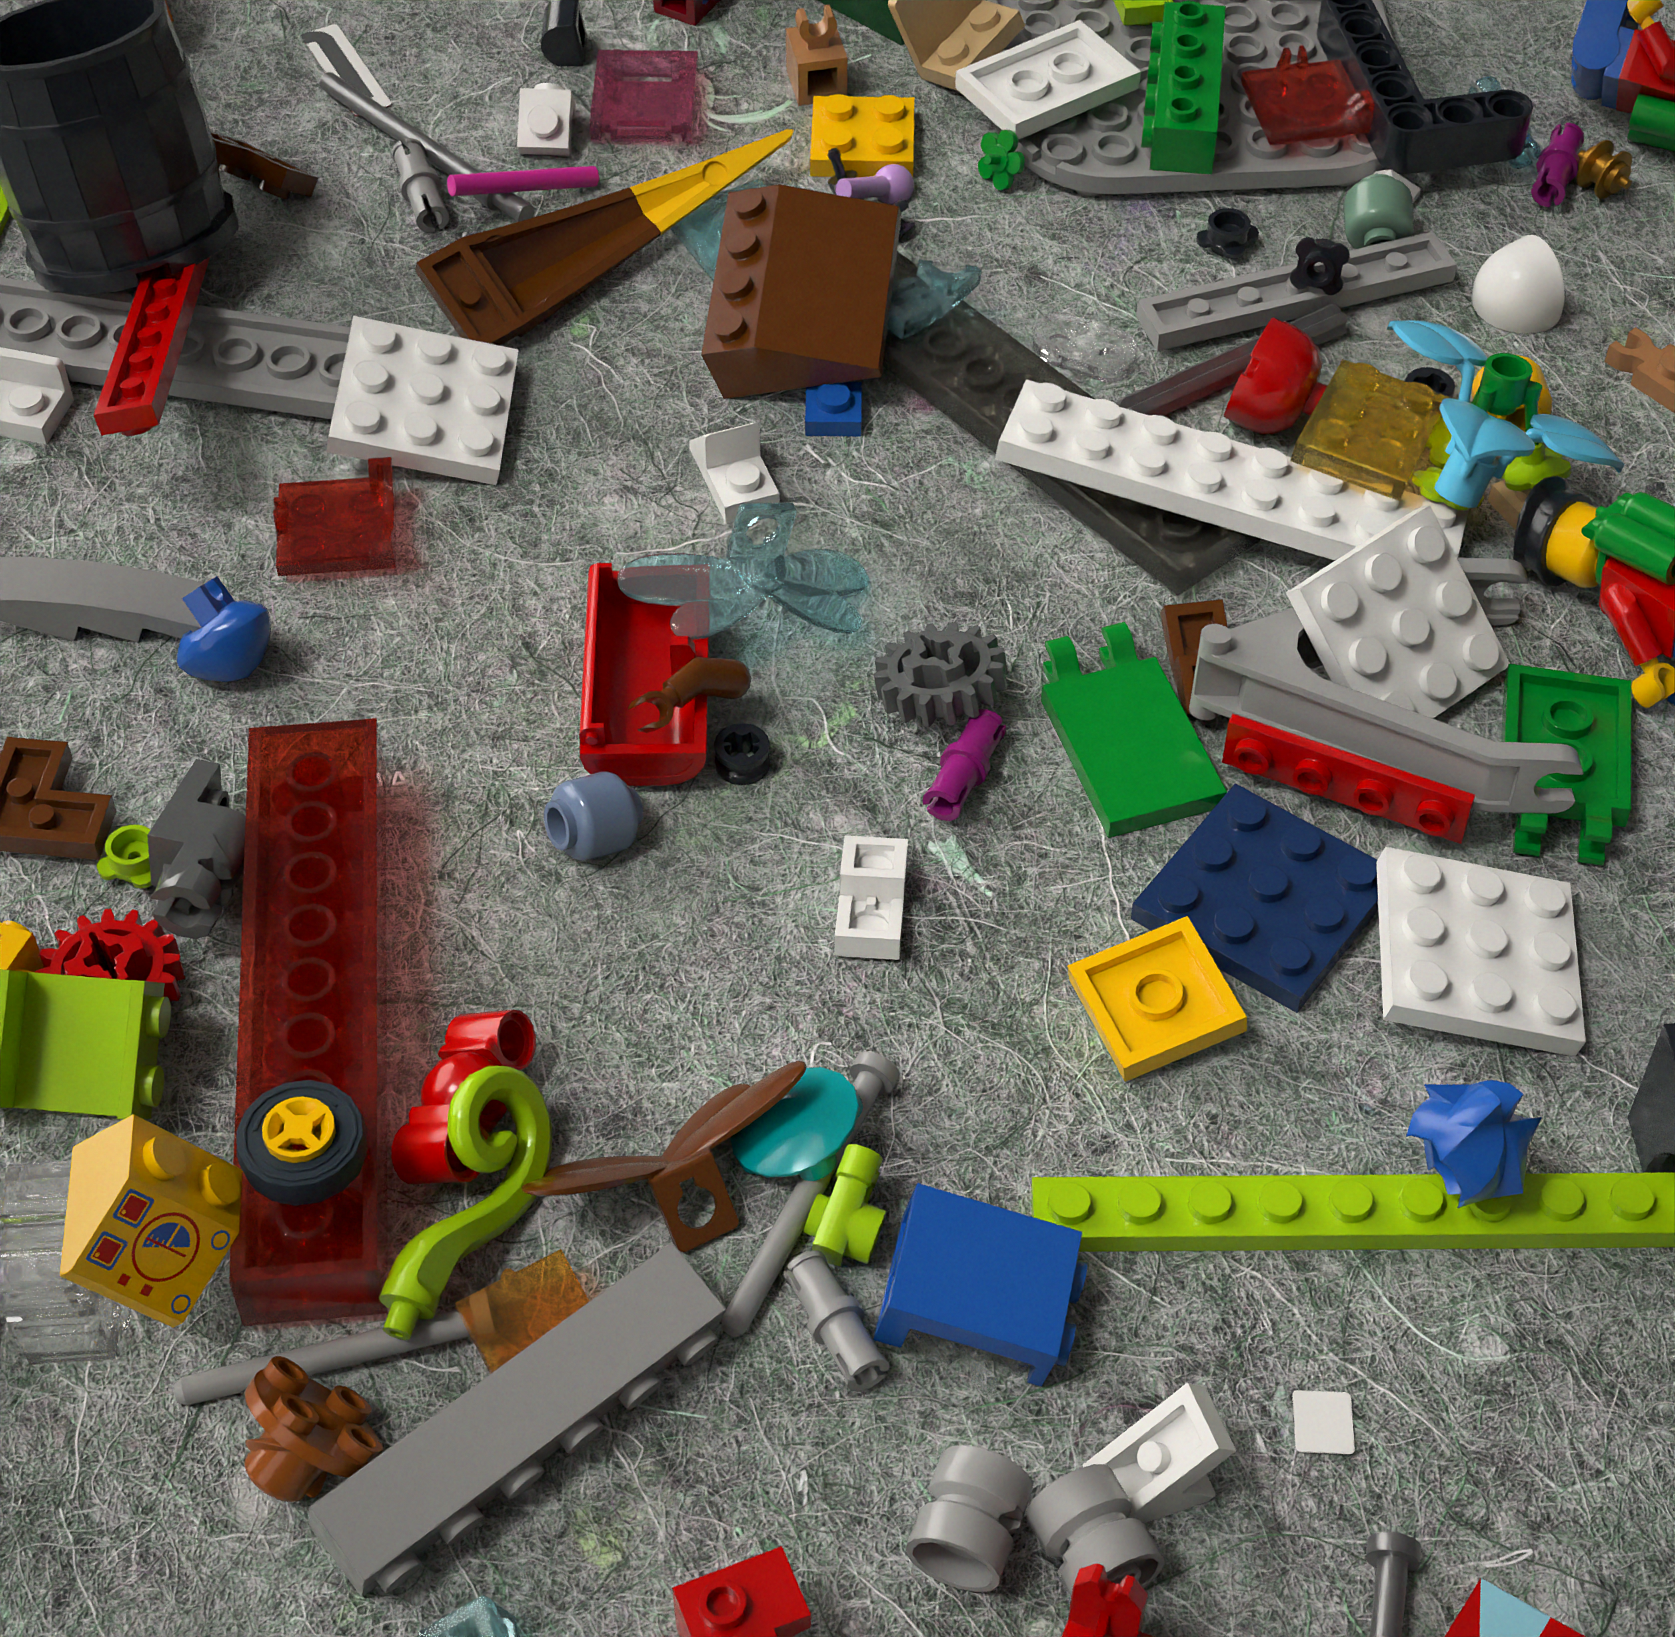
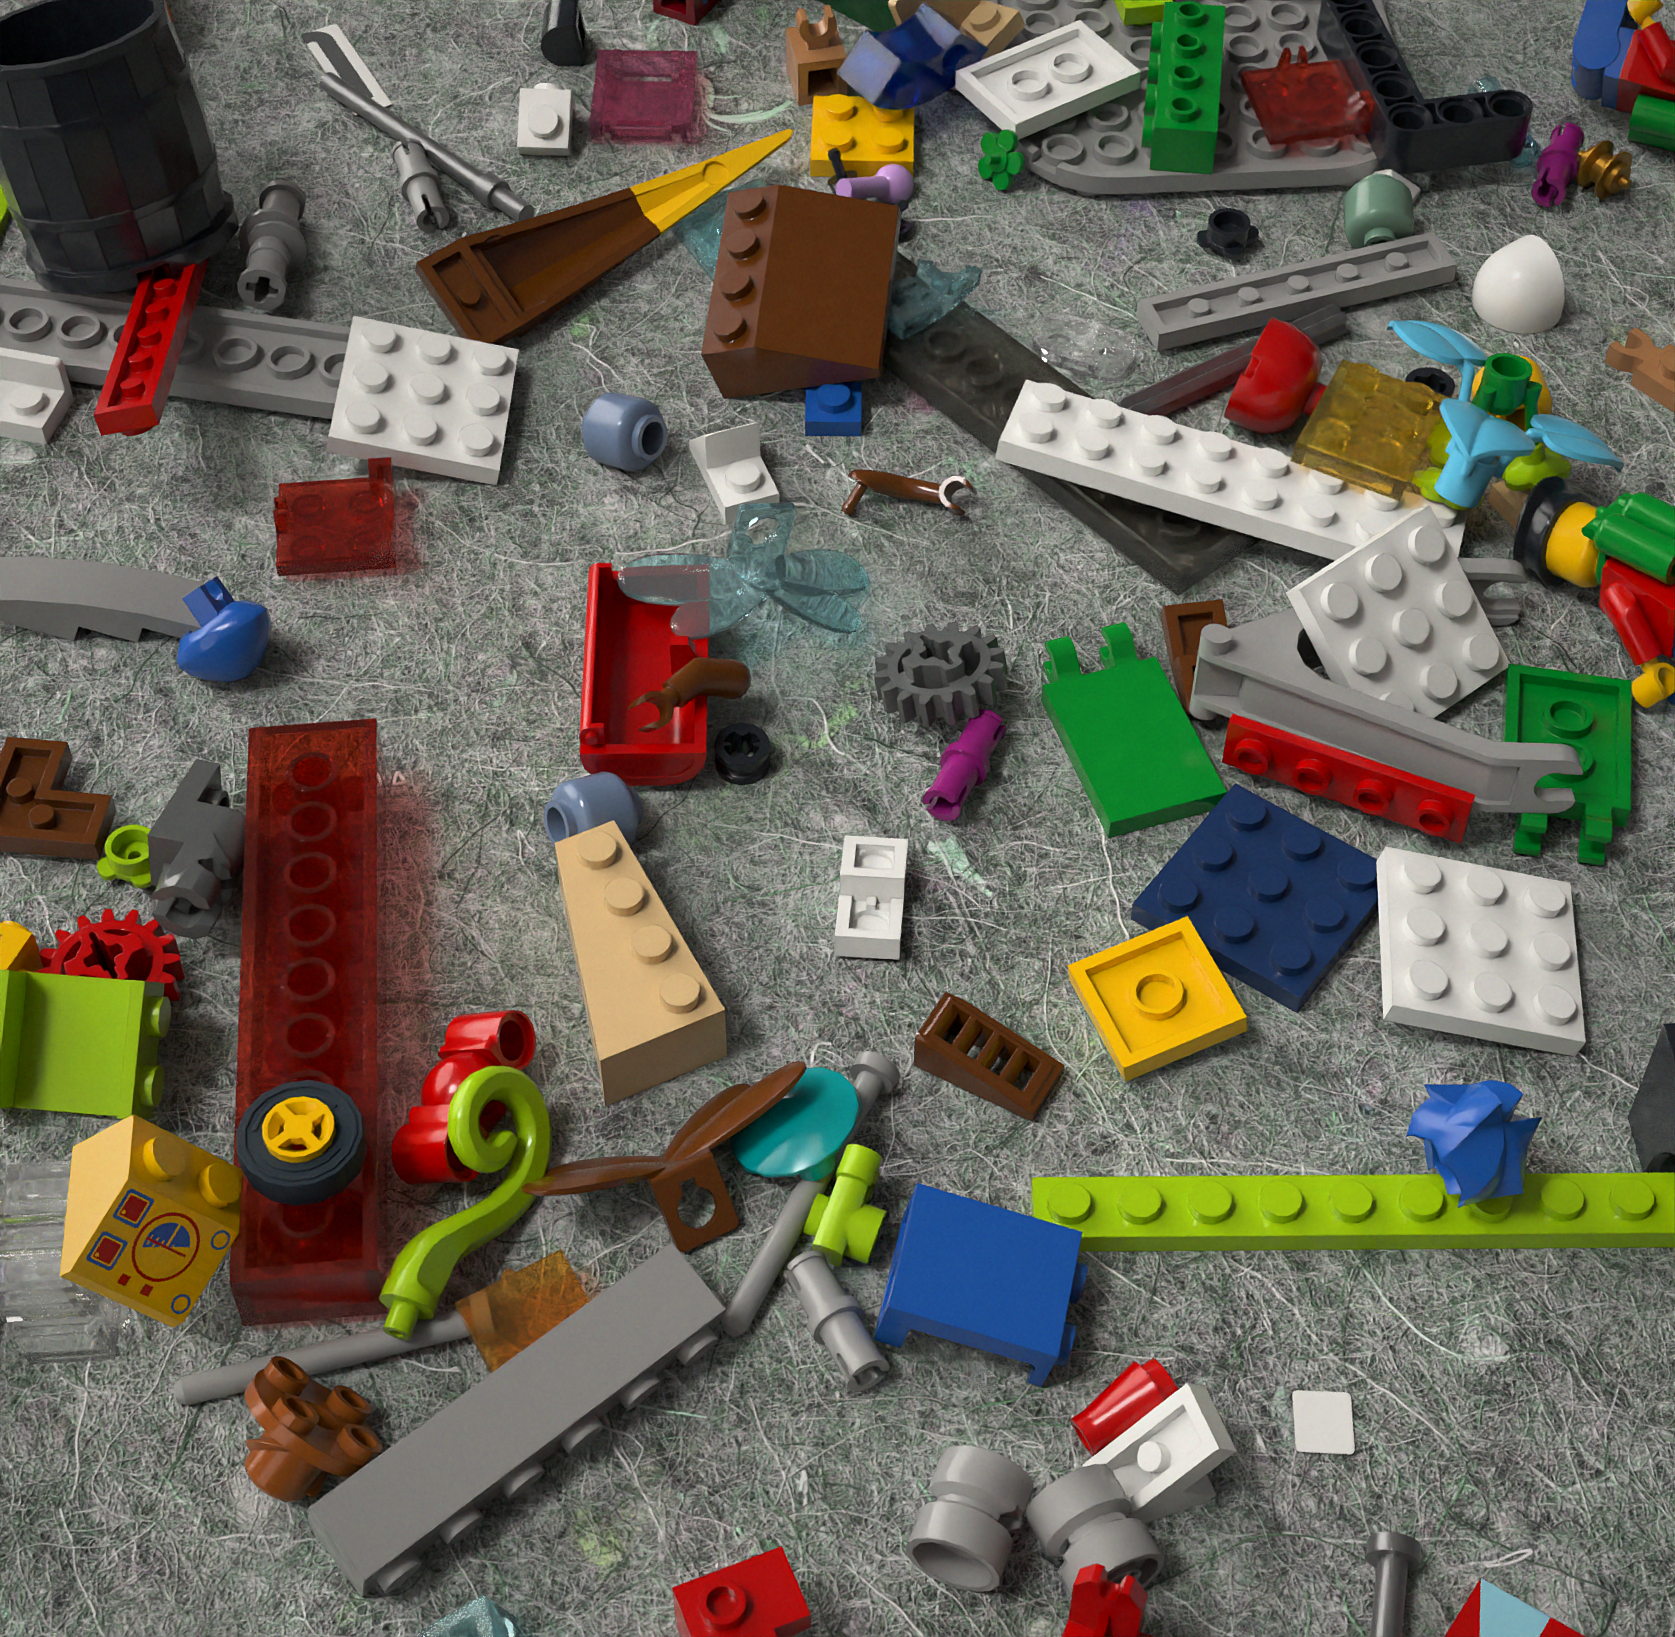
reddish brown plate [210,131,318,199] -> none
dark pink bar [447,166,599,196] -> none
black plate [1290,237,1350,295] -> none
none -> light grey piece [238,180,307,310]
none -> tan wedge [554,820,728,1106]
none -> sand blue head [581,392,667,471]
none -> clear blue brick [837,2,989,110]
none -> reddish brown piece [841,469,977,516]
none -> reddish brown slope [914,992,1065,1122]
none -> red cone [1070,1358,1178,1457]

